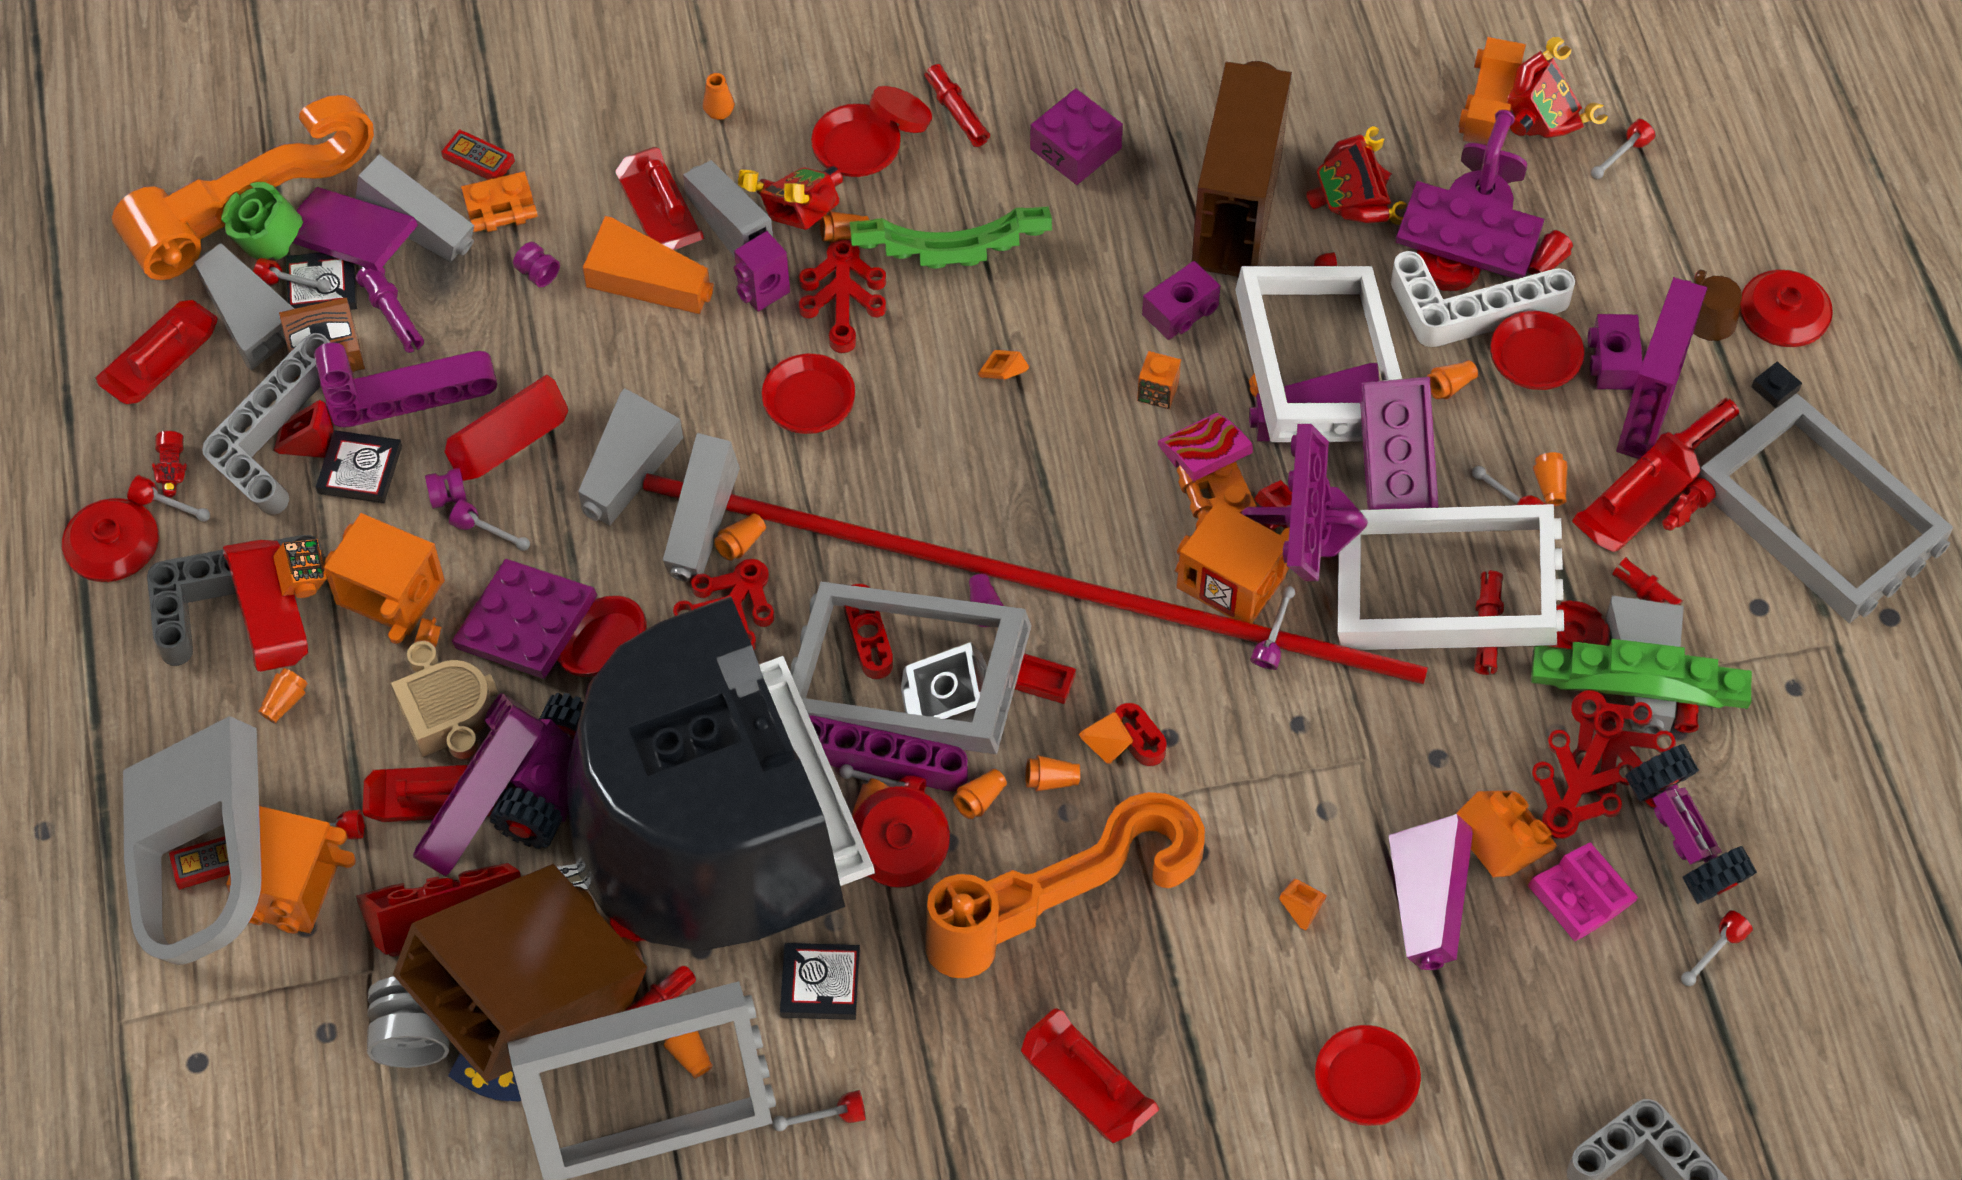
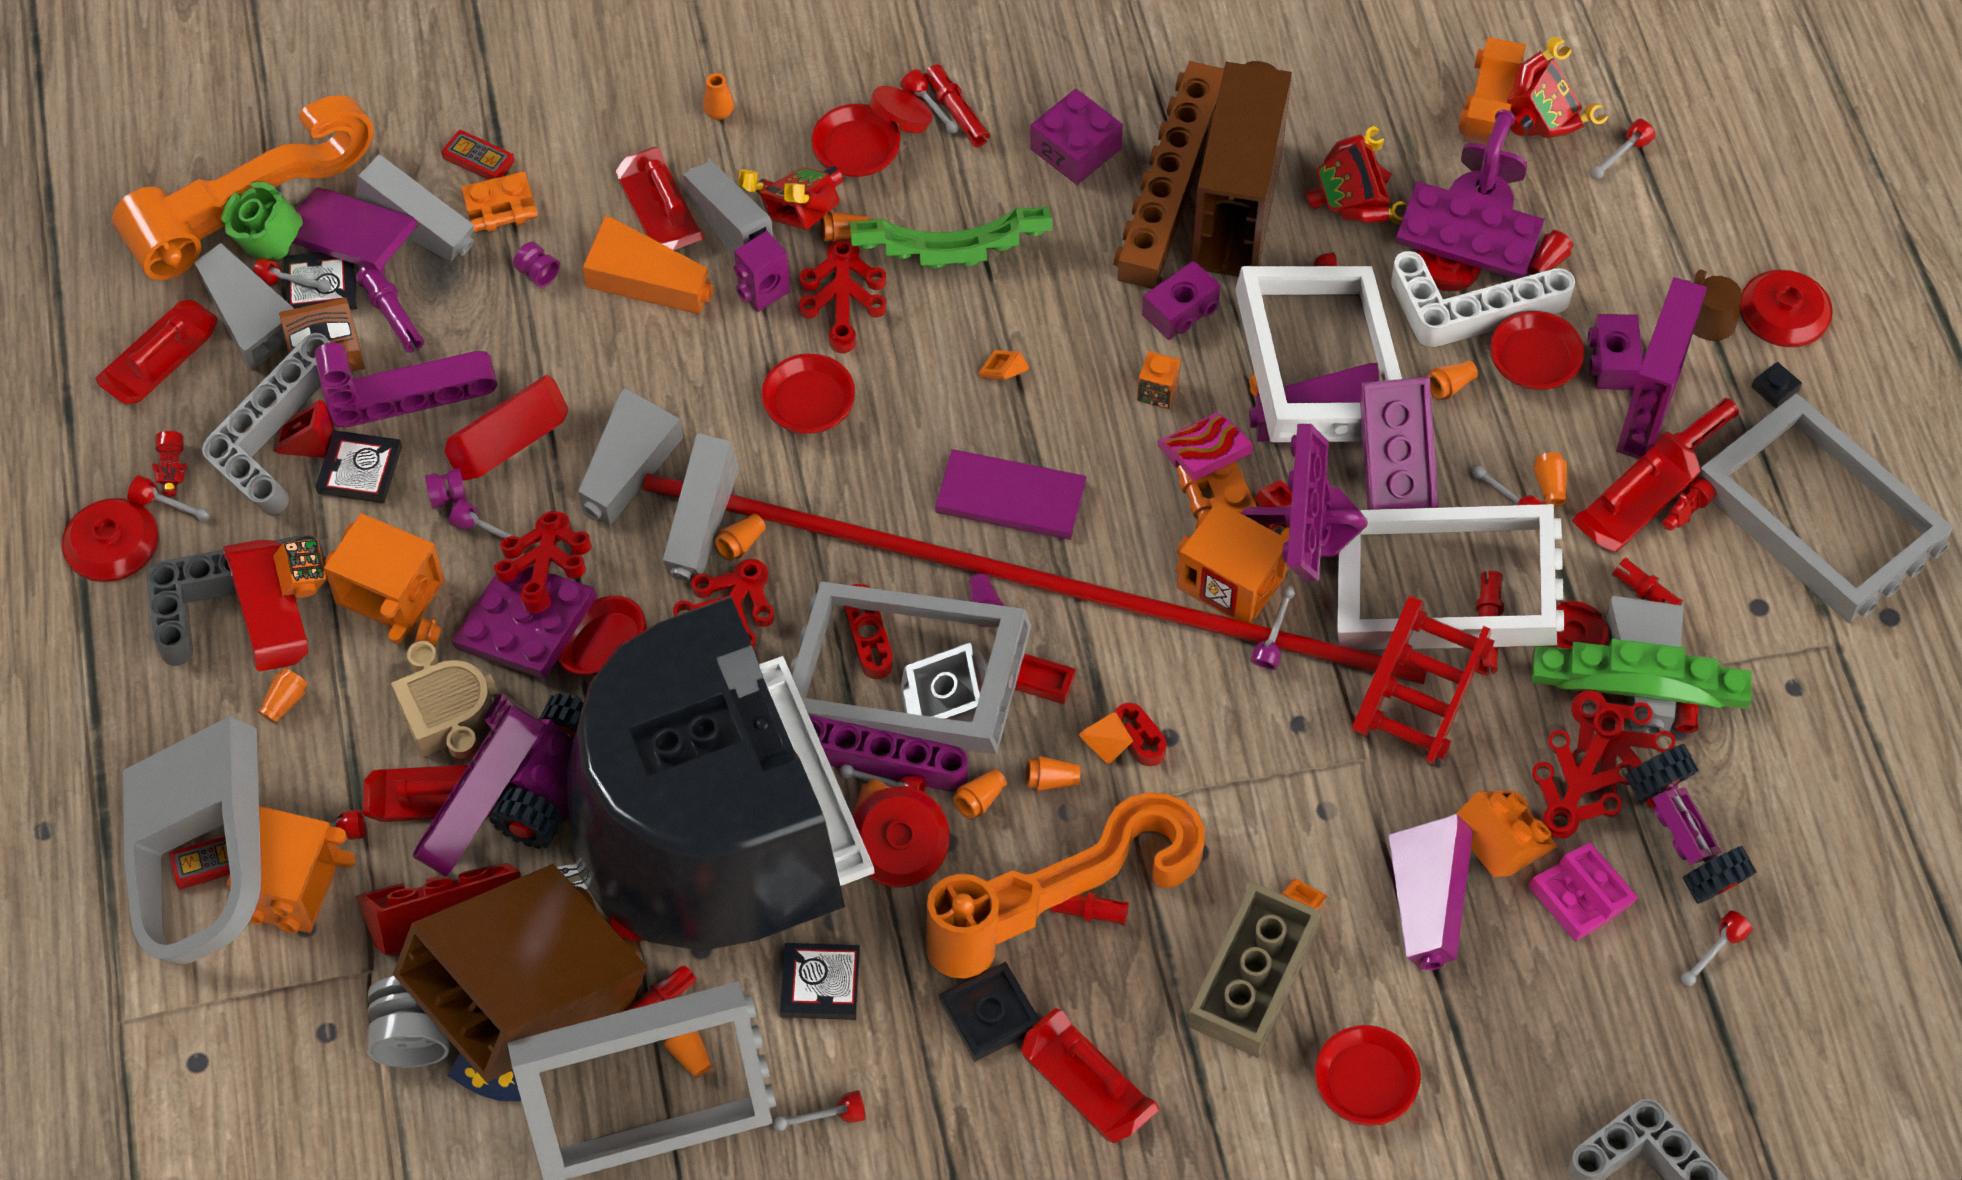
none -> red plant [494,511,592,613]
none -> hinge [900,69,959,134]
none -> magenta tile [935,449,1087,540]
none -> black tile [939,962,1040,1062]
none -> red pin [1051,892,1129,926]
none -> dark orange brick [1113,61,1224,289]
none -> dark tan brick [1188,882,1321,1058]
none -> red fence [1351,595,1495,766]

